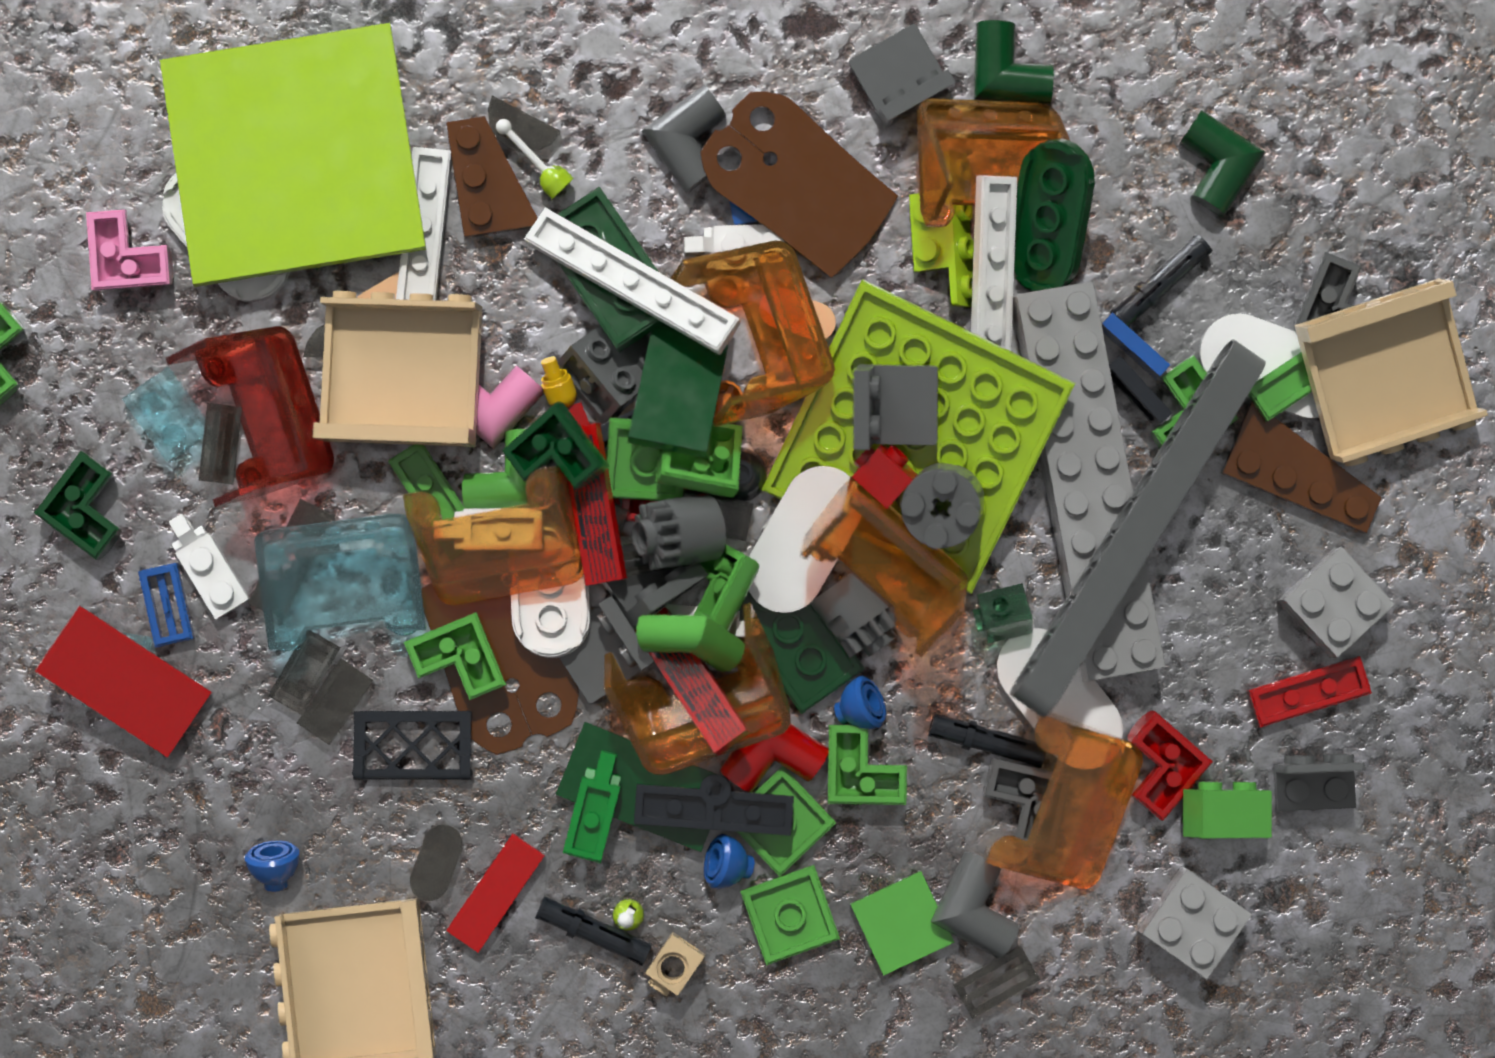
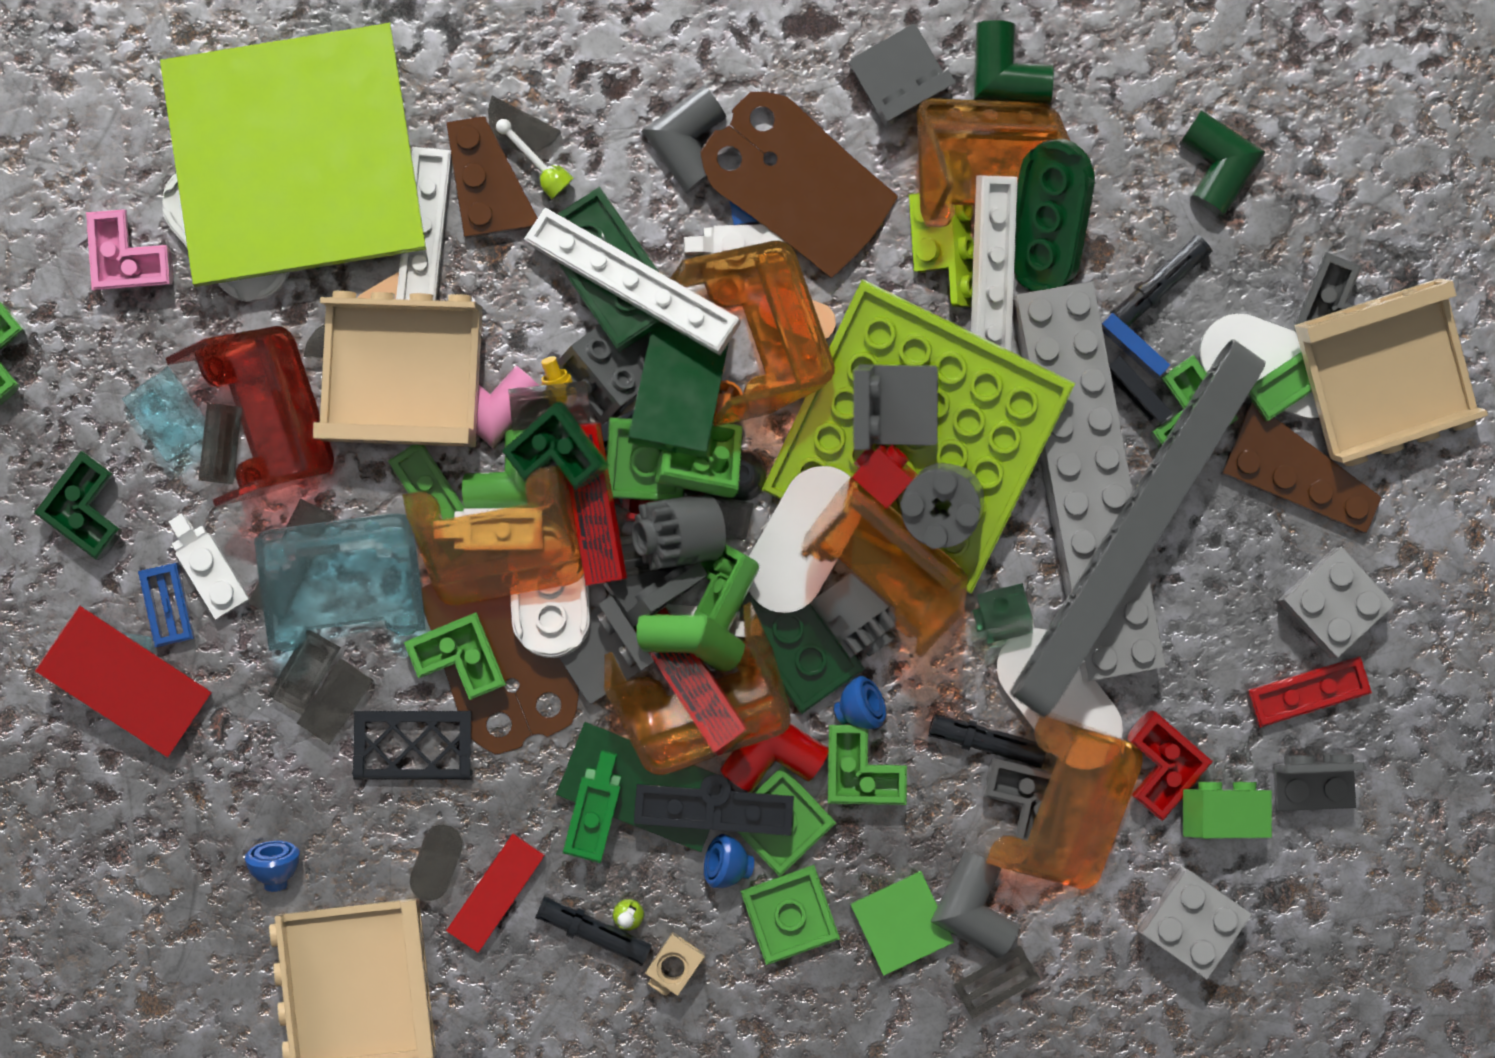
none -> clear smoke tile [508,381,590,431]

